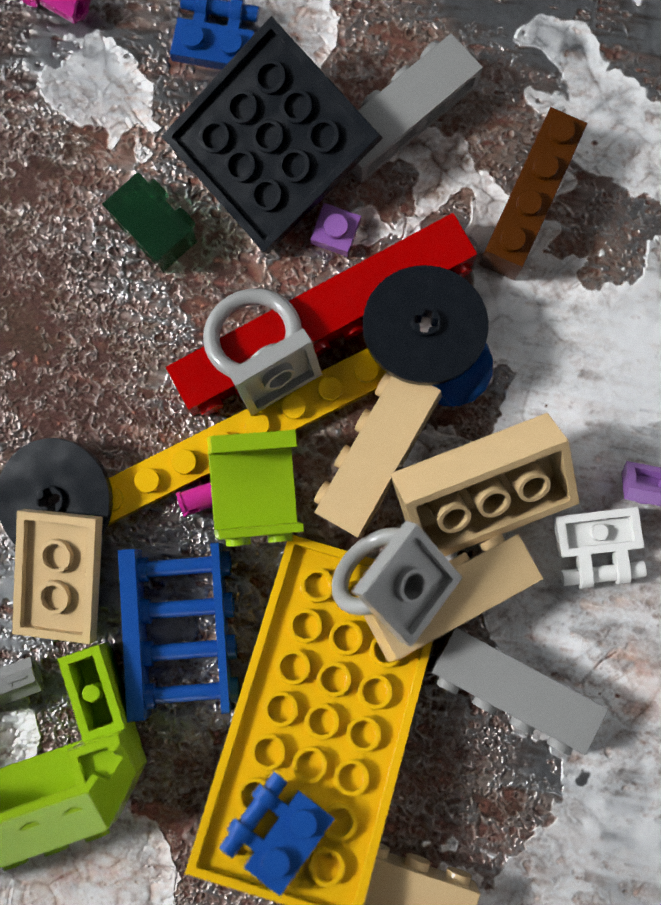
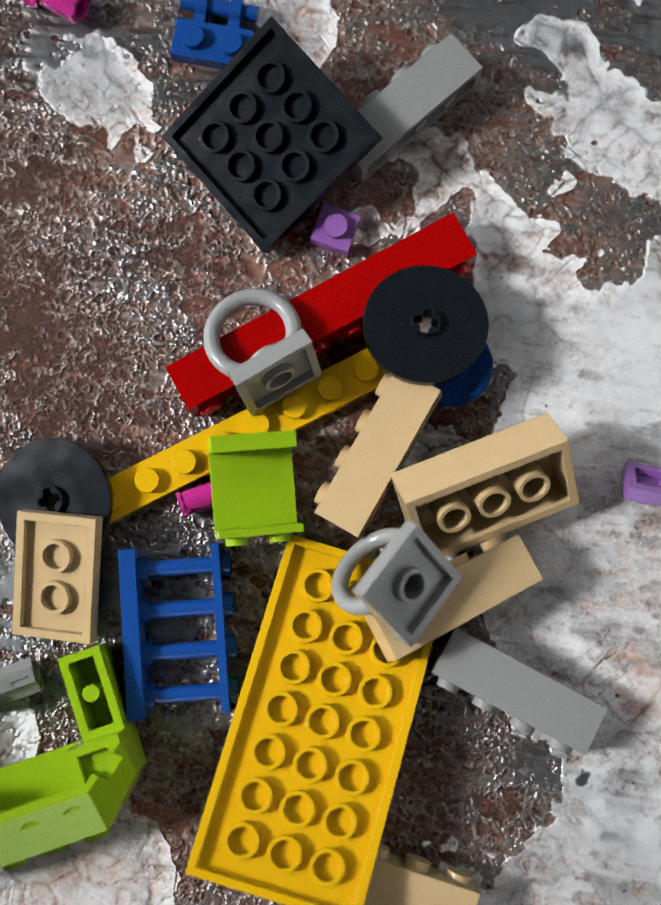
clear green brick [102,172,198,272] -> none
blue plate [219,772,334,896] -> none
reddish brown brick [478,107,588,281] -> none
white plate [553,507,647,589] -> none

